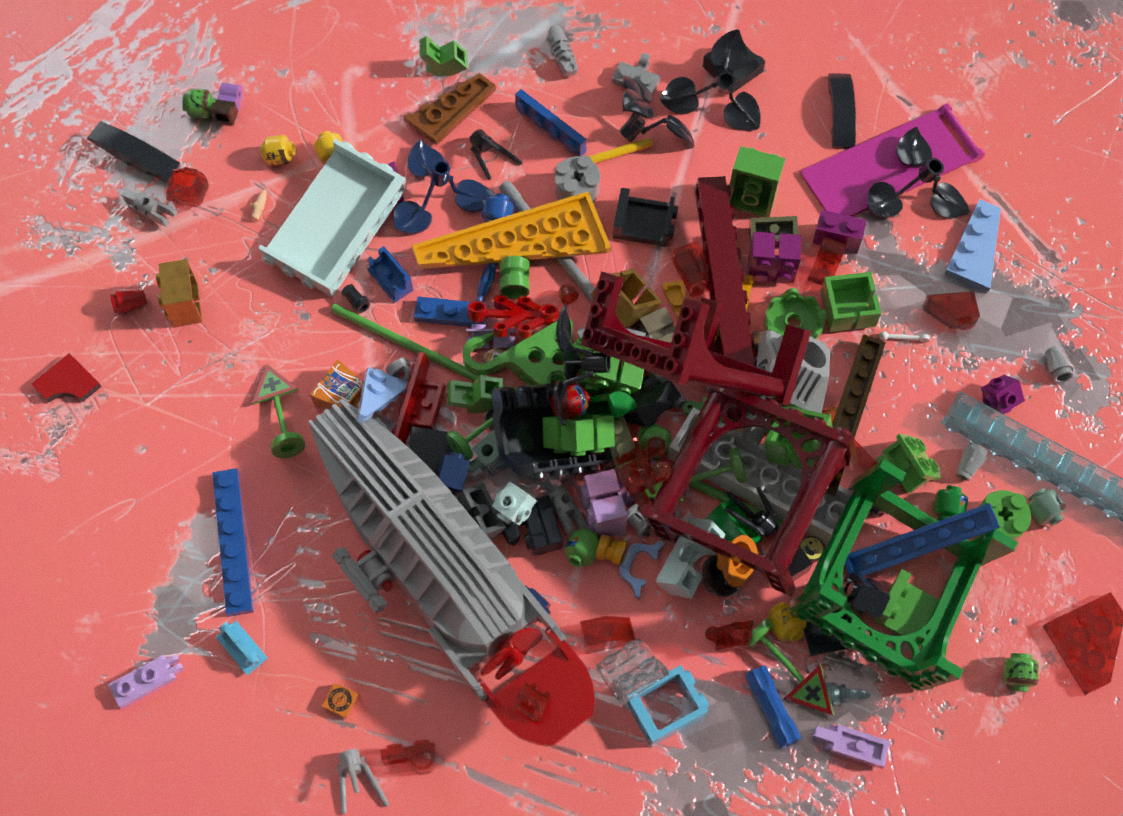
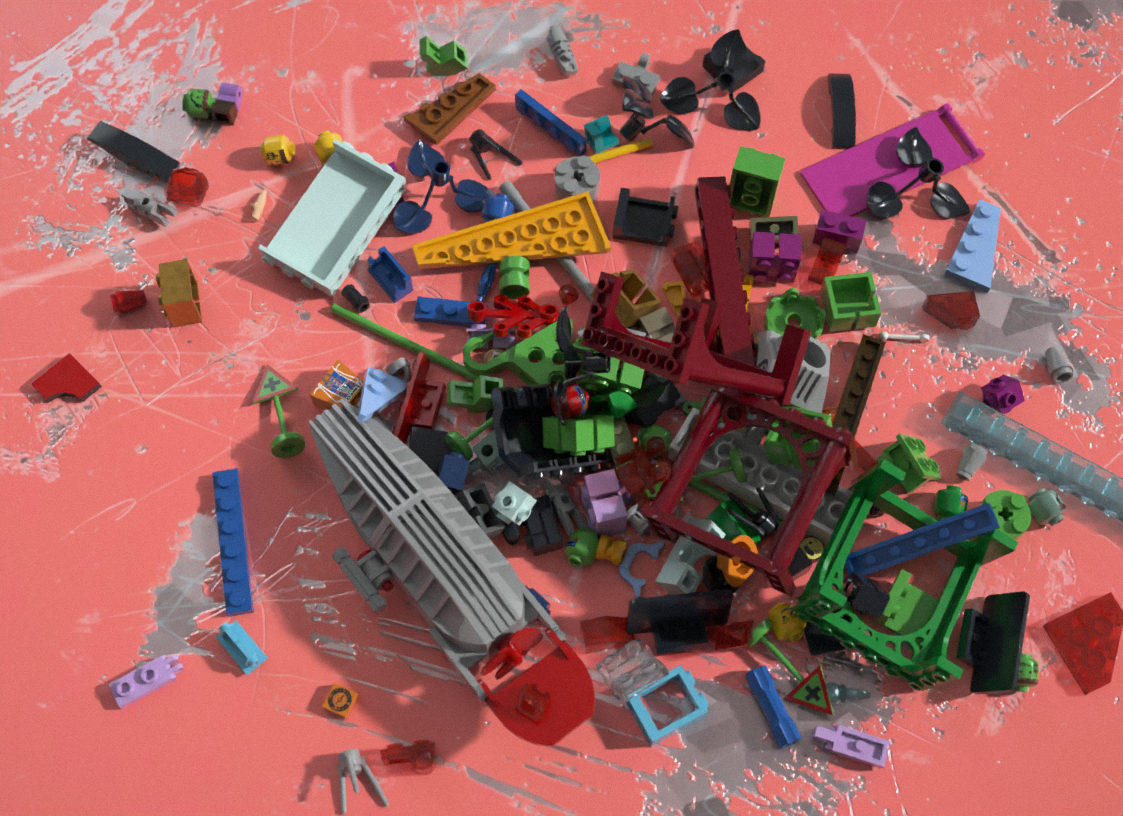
none -> teal panel [584,115,619,154]
none -> black bracket [626,589,733,654]
none -> black bracket [956,591,1030,694]

